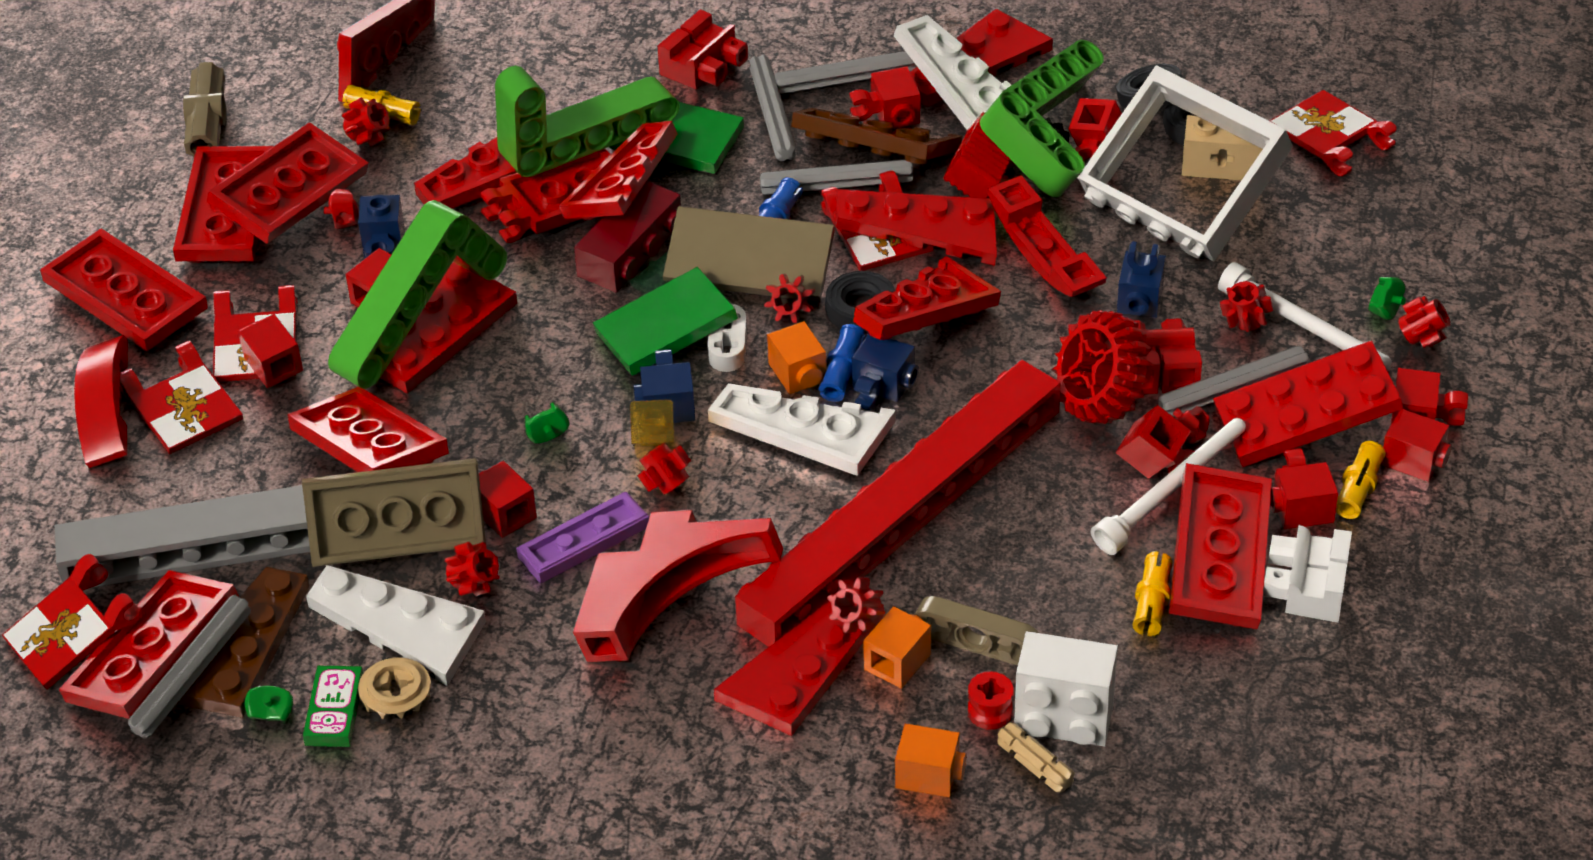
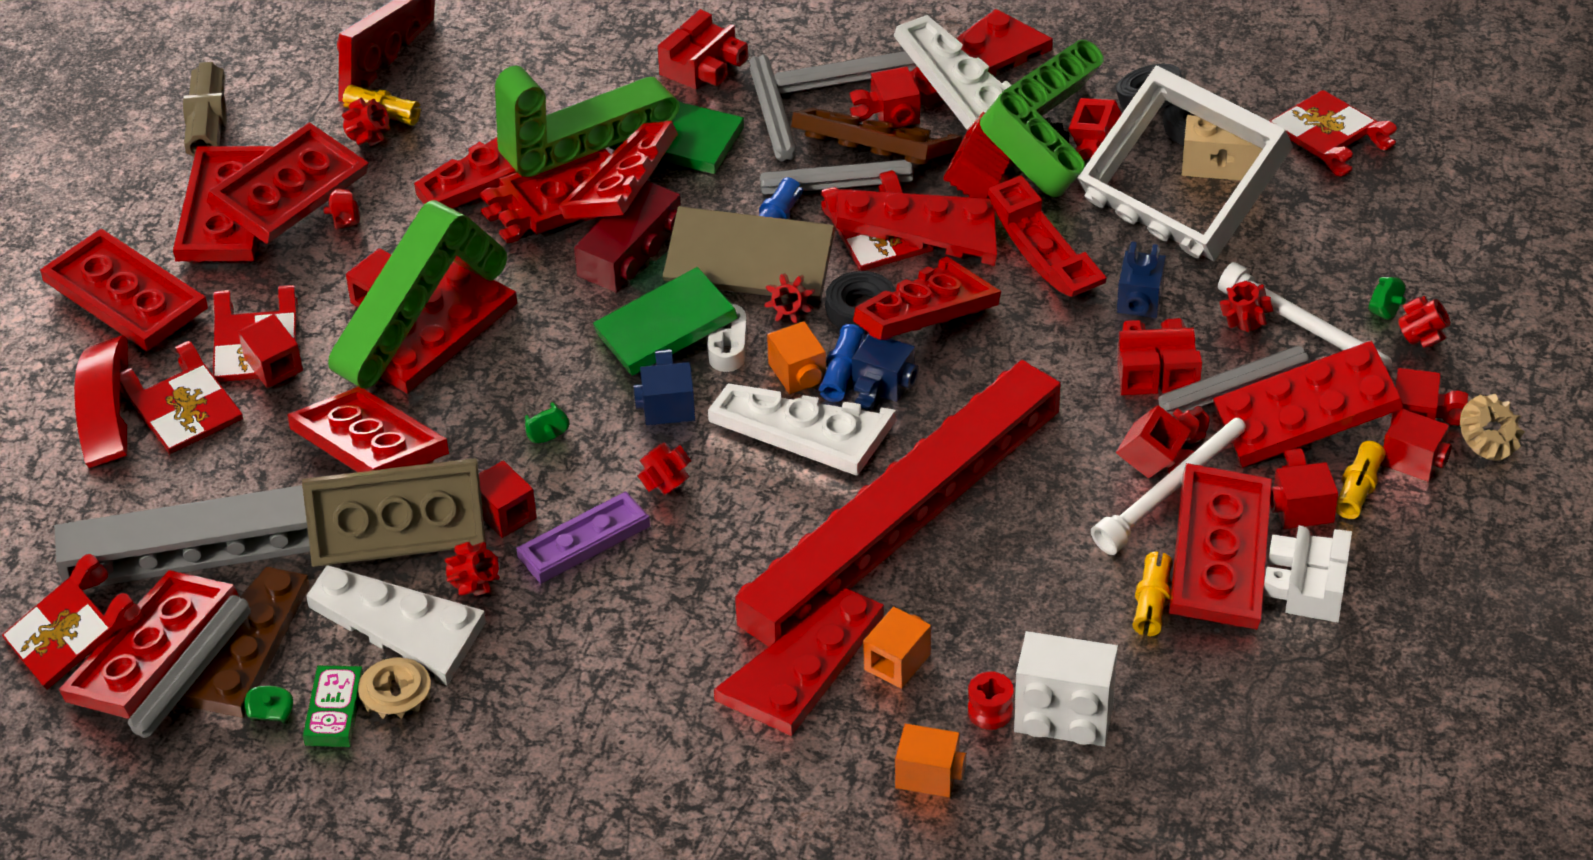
dark blue brick [358,195,405,258] -> none
arch [573,510,784,662] -> none
clear yellow bracket [630,400,676,447] -> none
red gear [827,578,886,633] -> none
dark tan beam [914,596,1039,666] -> none
tan axle [997,722,1074,793] -> none
red gear [1051,310,1153,424] -> none
none -> tan gear [1460,394,1525,461]

